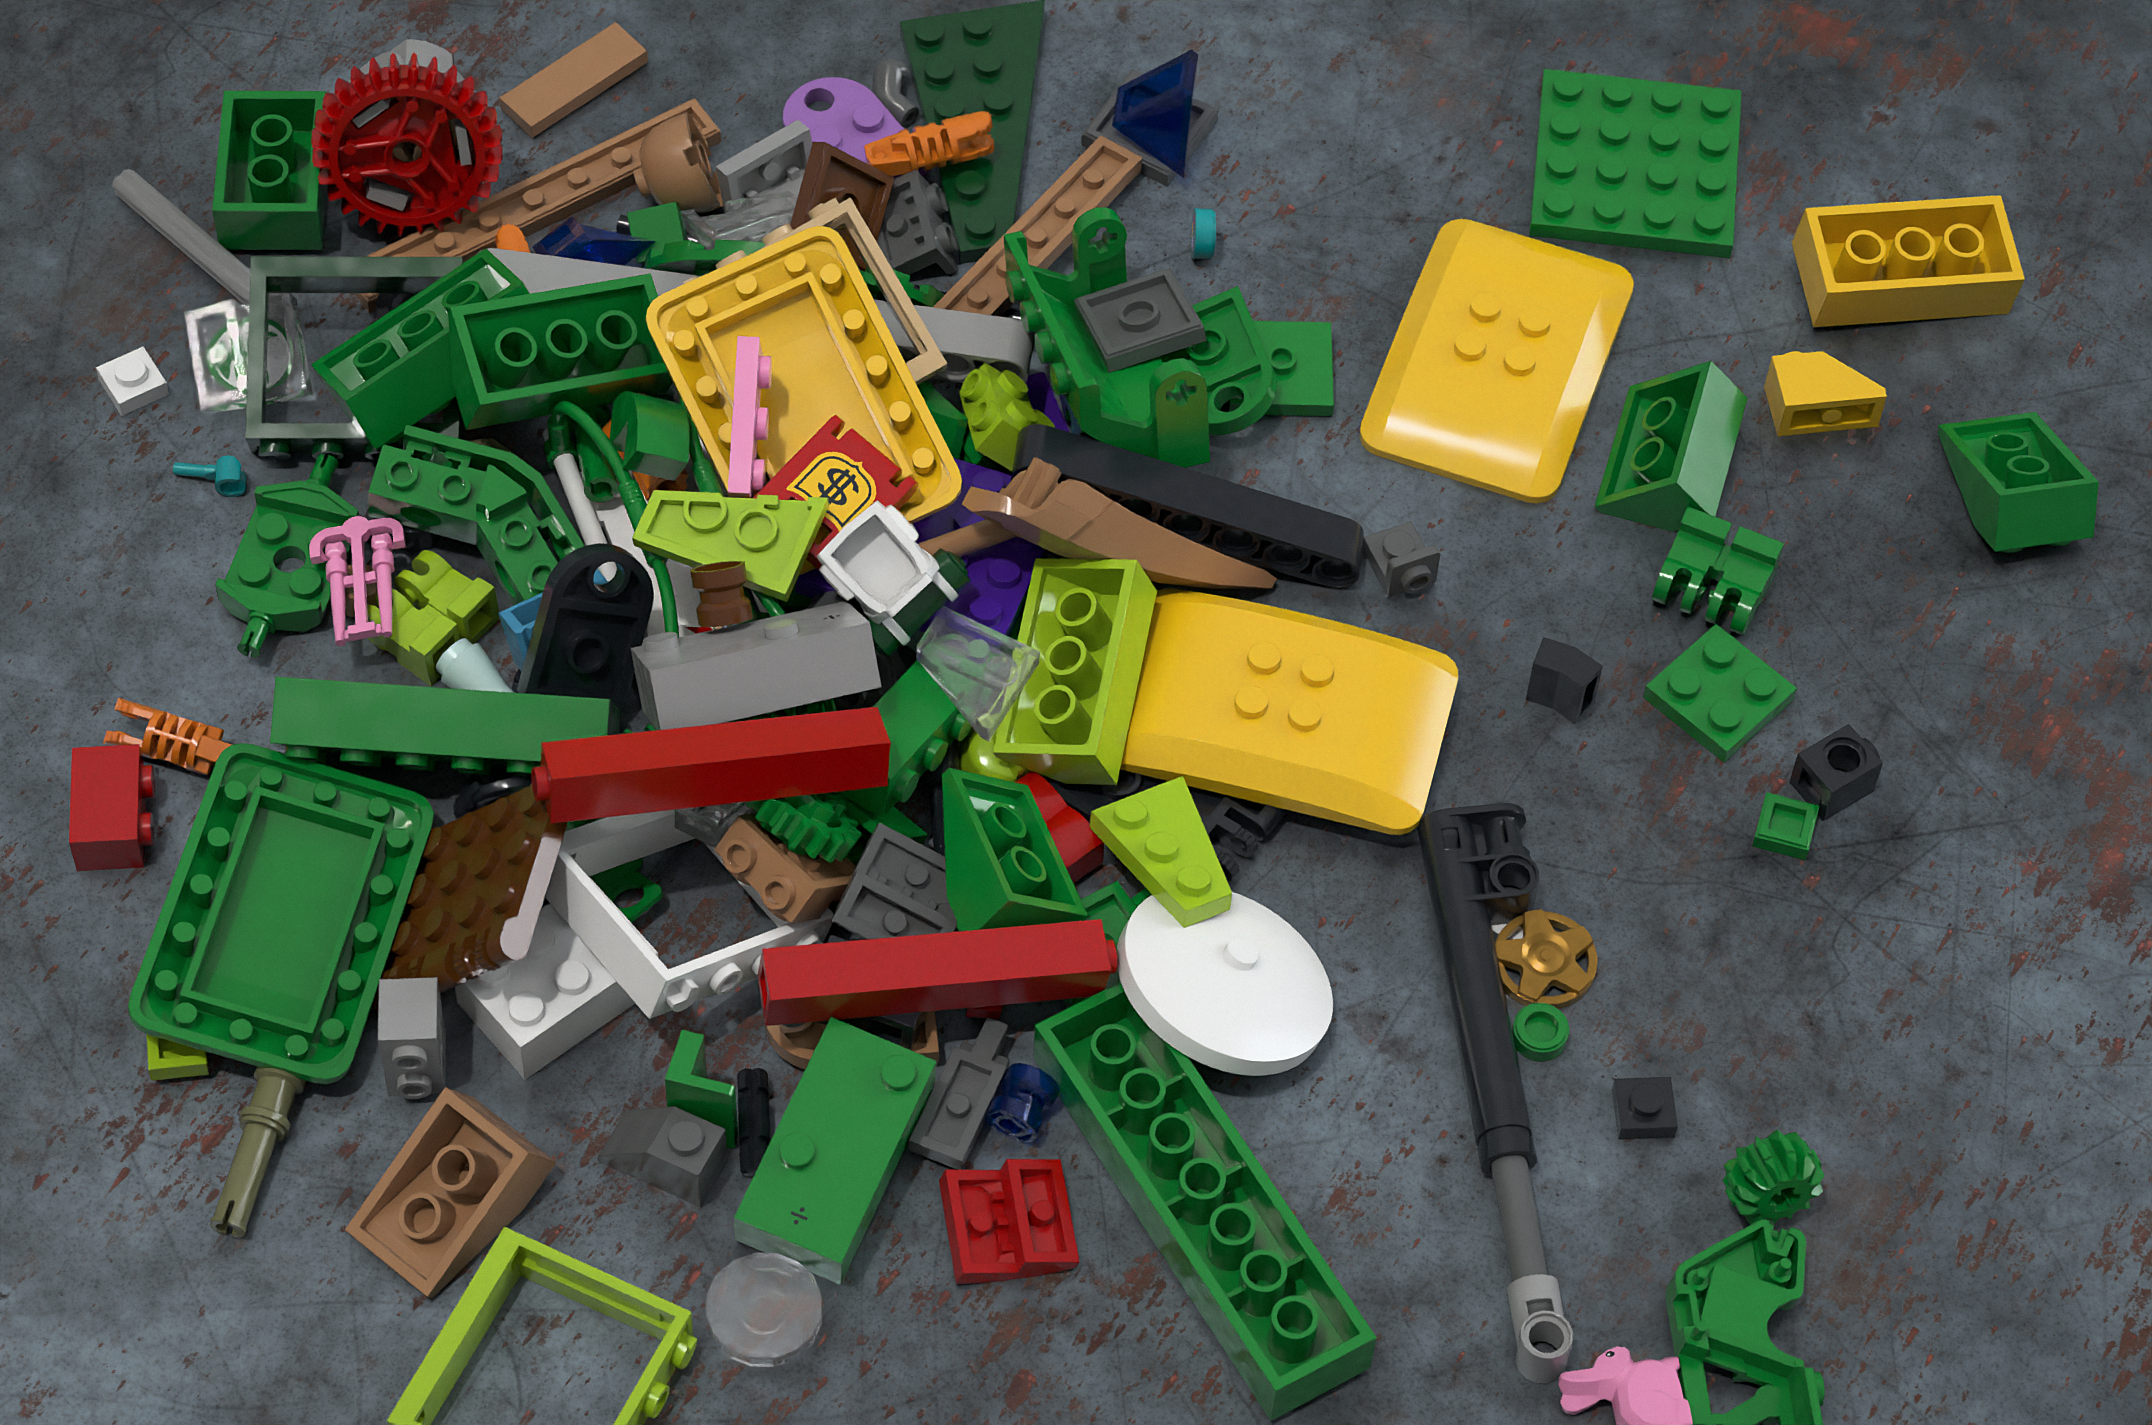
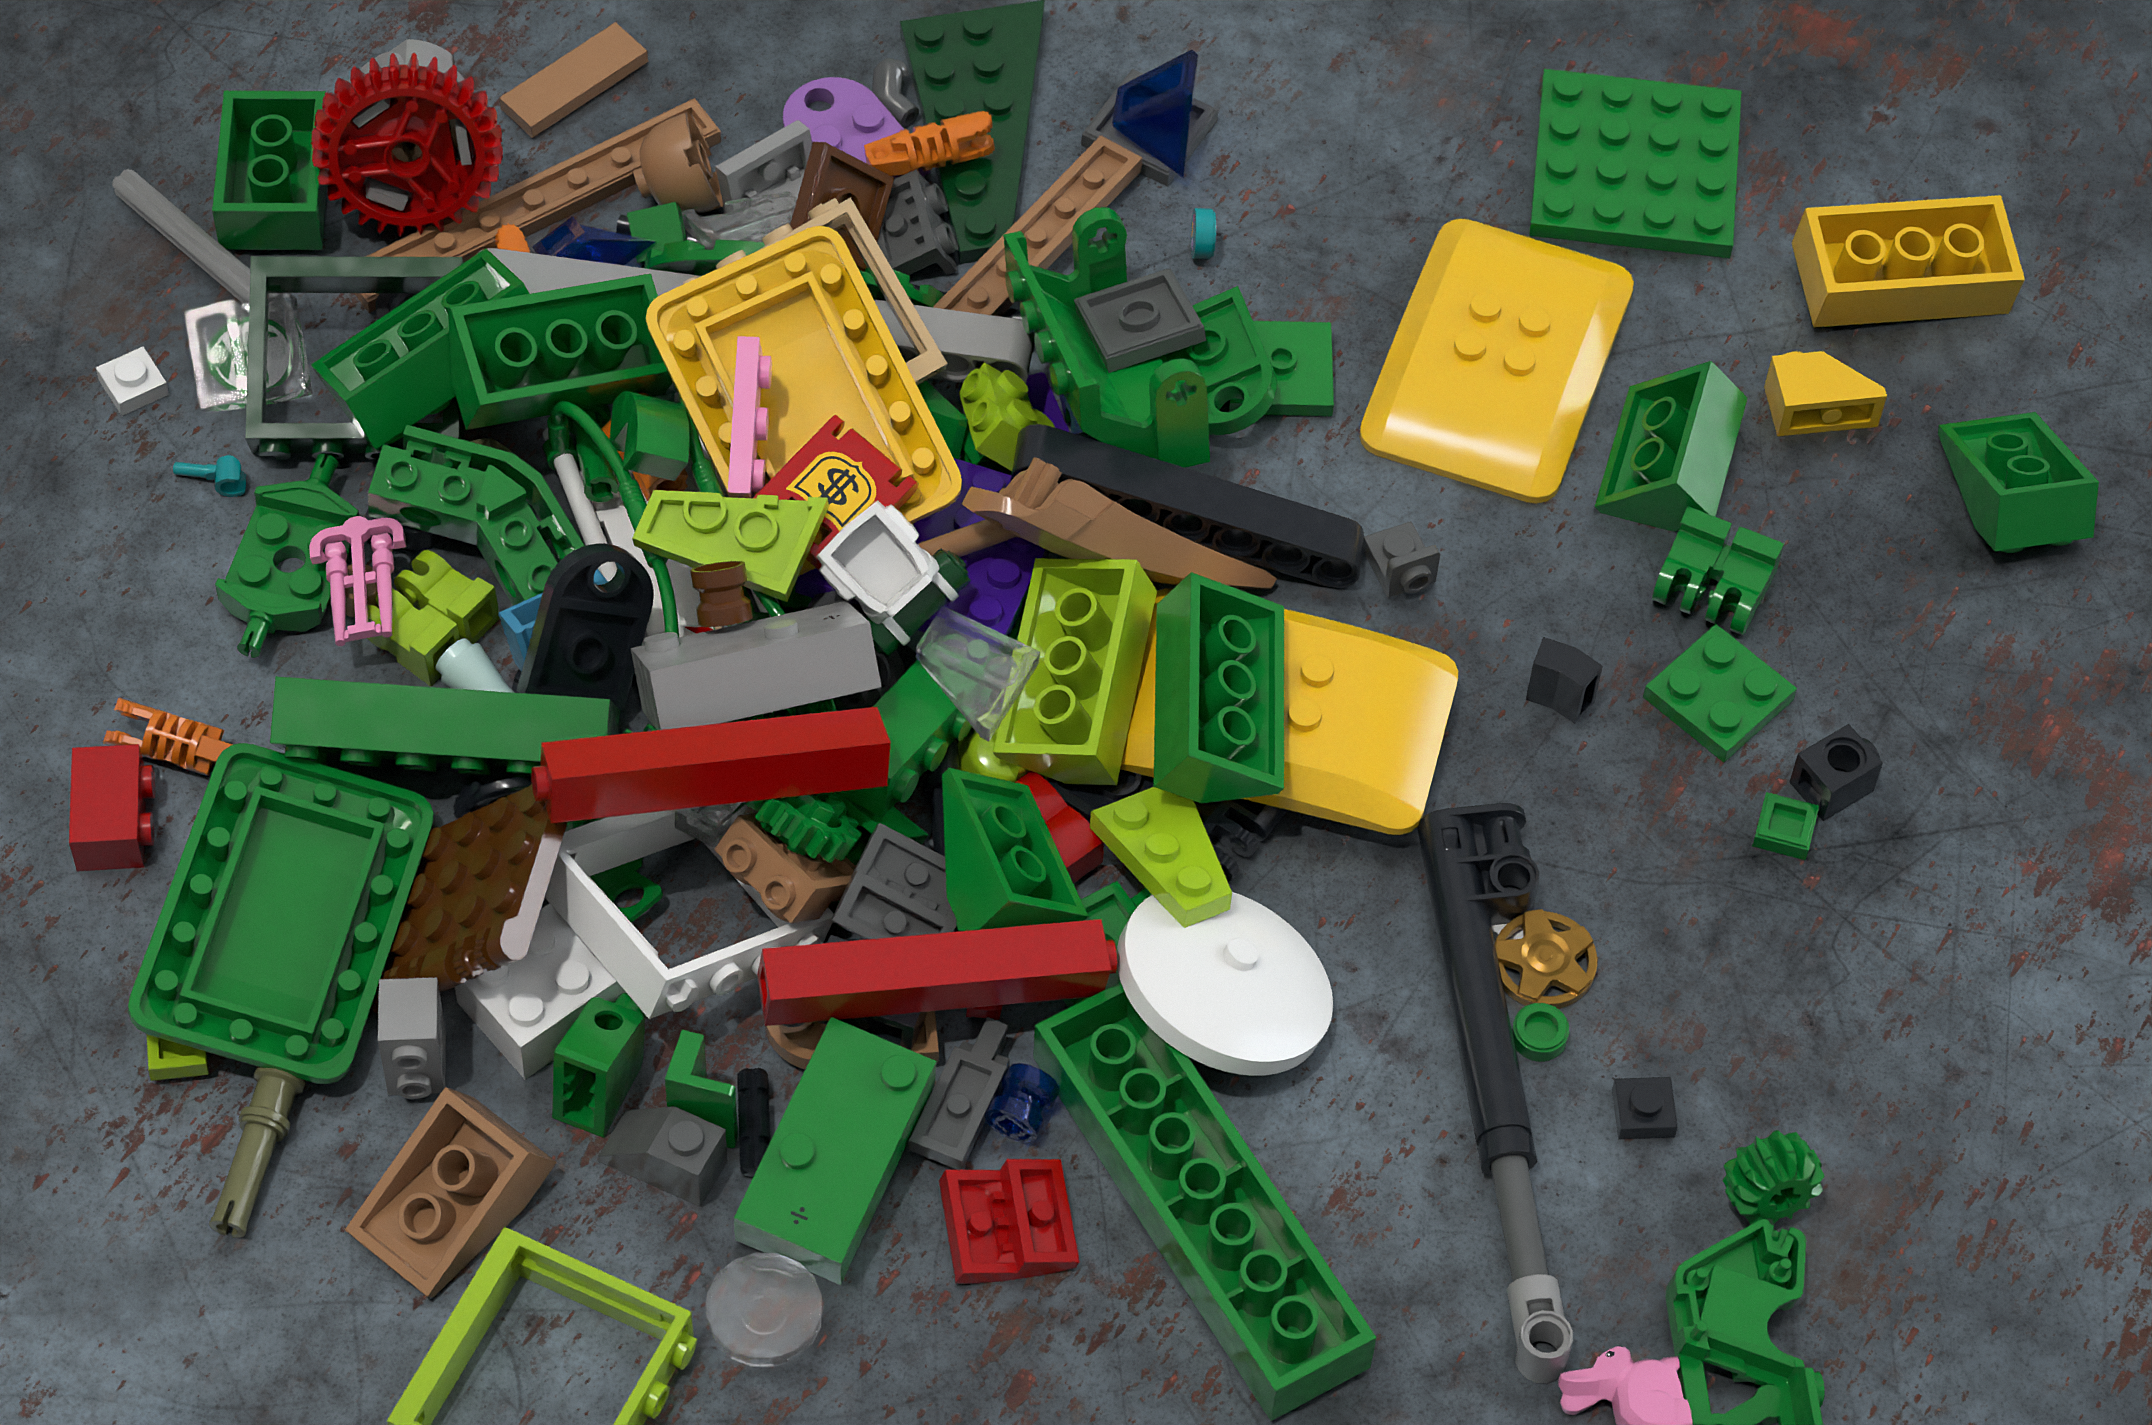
none -> green torso [552,993,646,1138]
none -> green slope [1154,572,1284,803]

